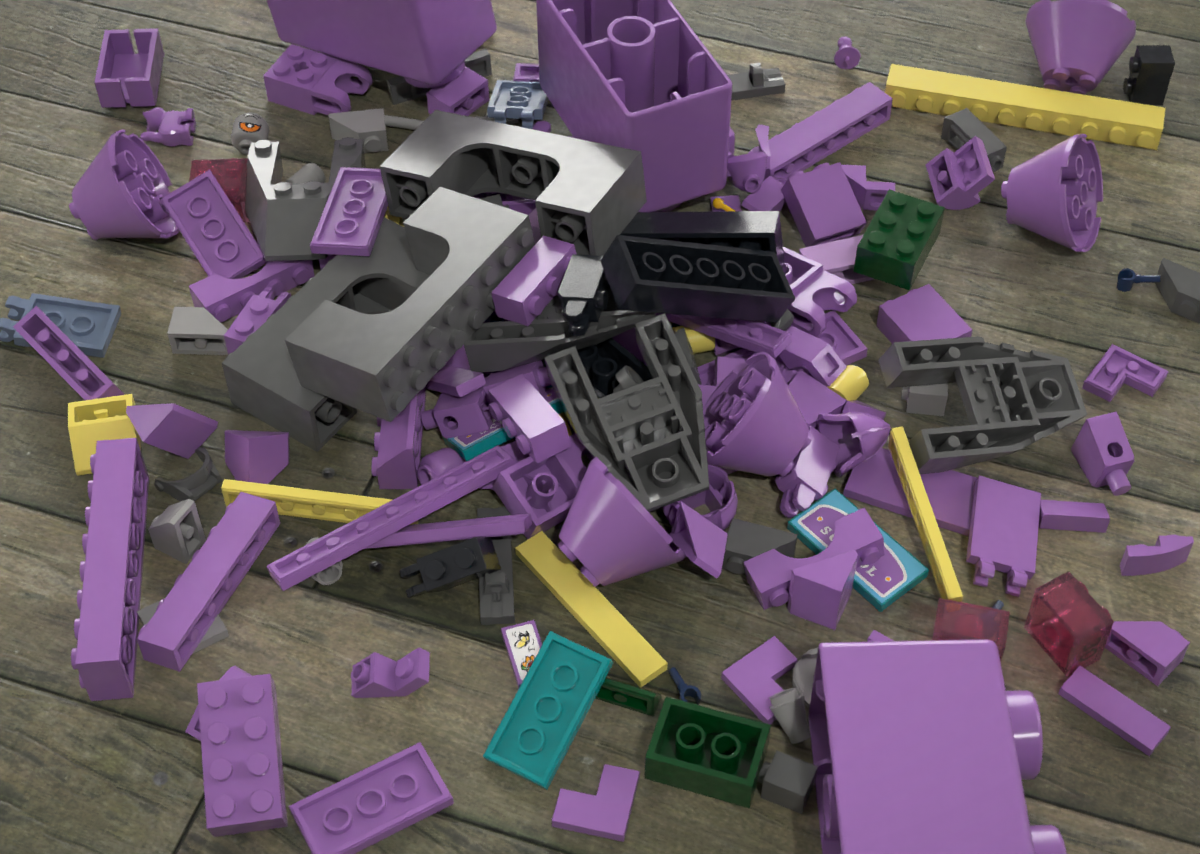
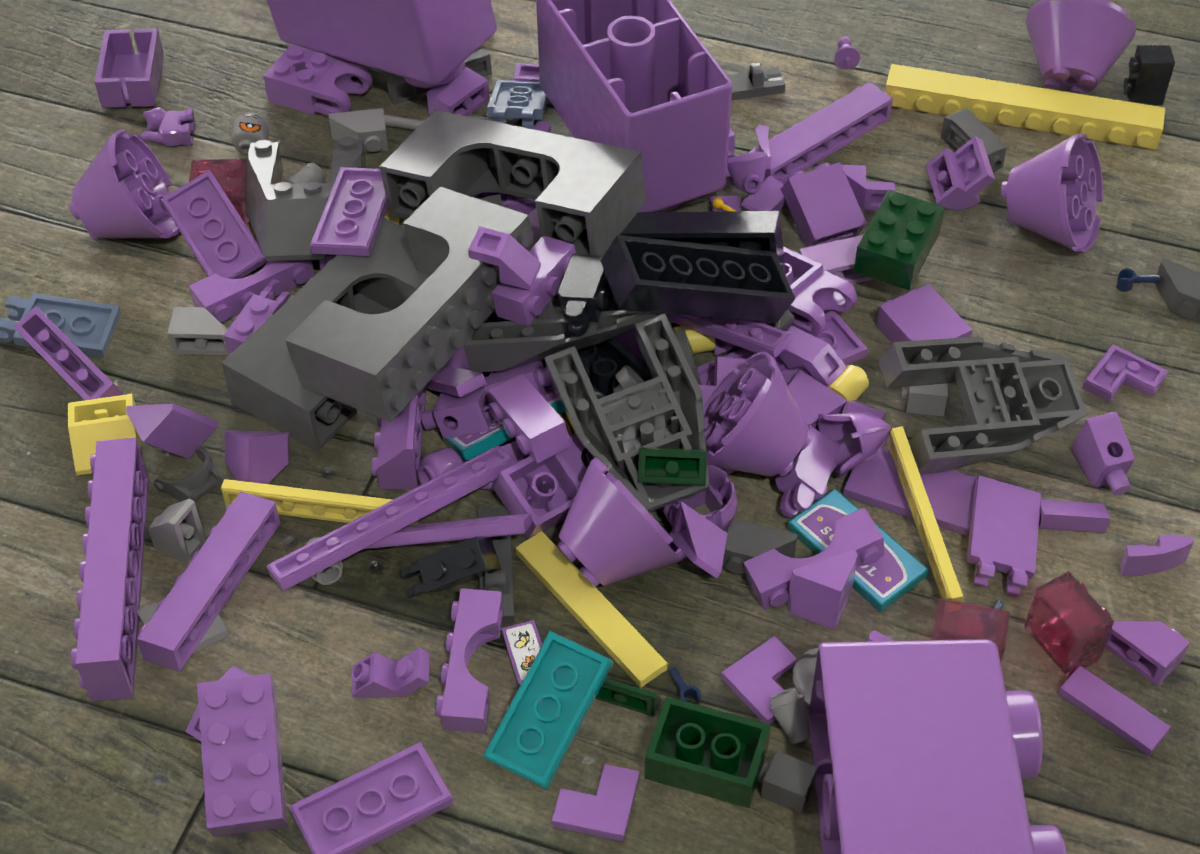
none -> medium lavender arch [436,588,504,734]
none -> medium lavender slope [468,226,541,290]
none -> dark green slope [638,447,707,485]

